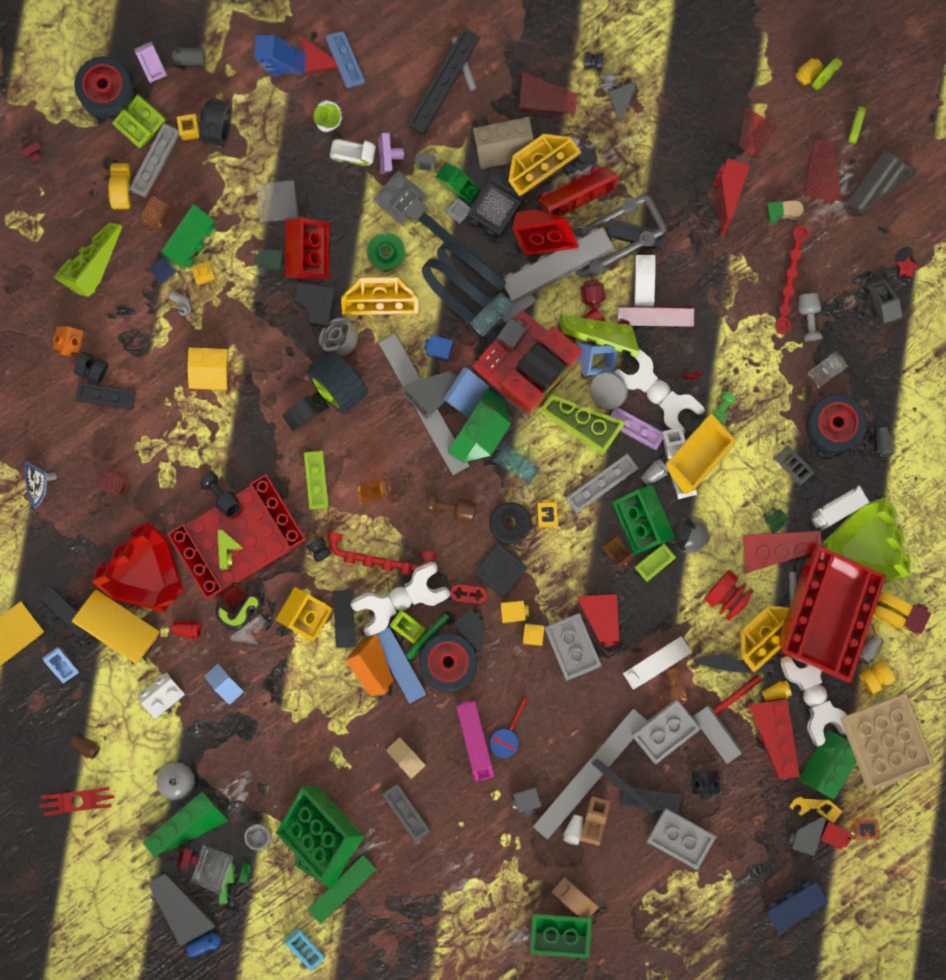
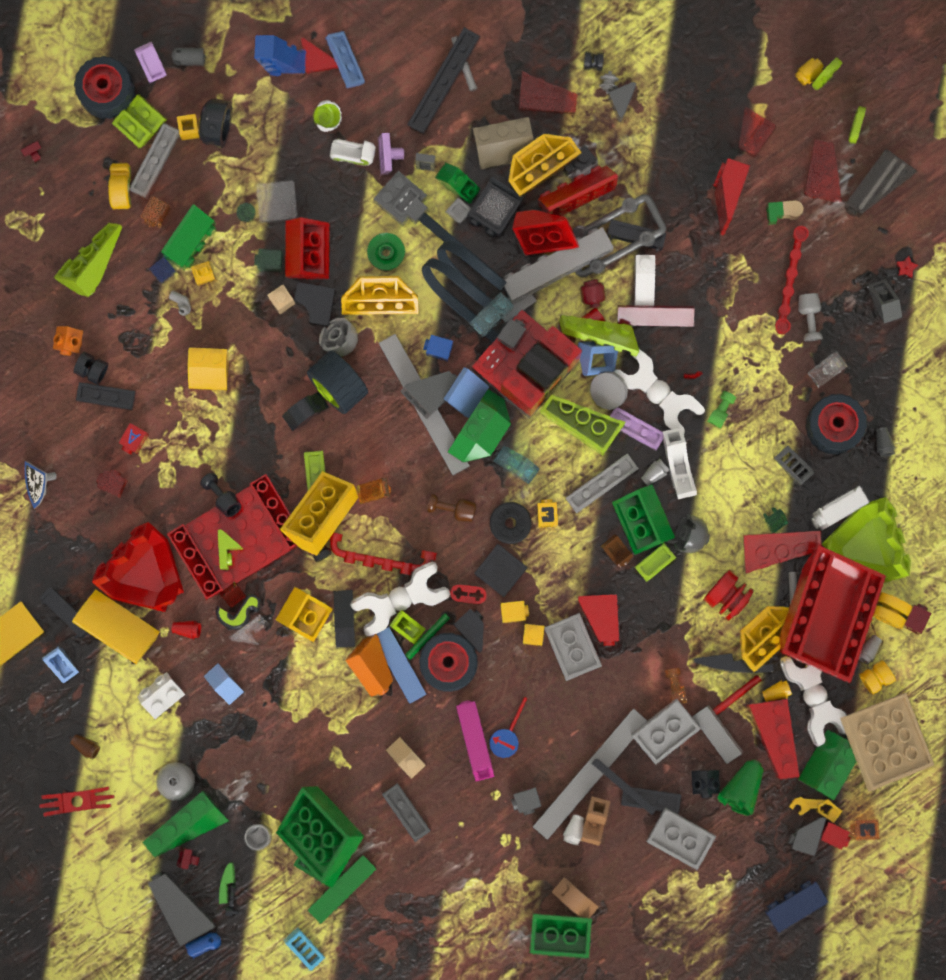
clear tile [190,845,234,894] -> none
green tile [239,861,251,883] -> none
white arch [623,636,692,690] -> none
yellow slope [666,413,736,495] -> none
none -> red brick [119,423,149,455]
none -> clear green tile [236,203,256,223]
none -> tan brick [267,285,295,314]
none -> yellow slope [280,471,359,556]
none -> green cone [717,760,764,816]

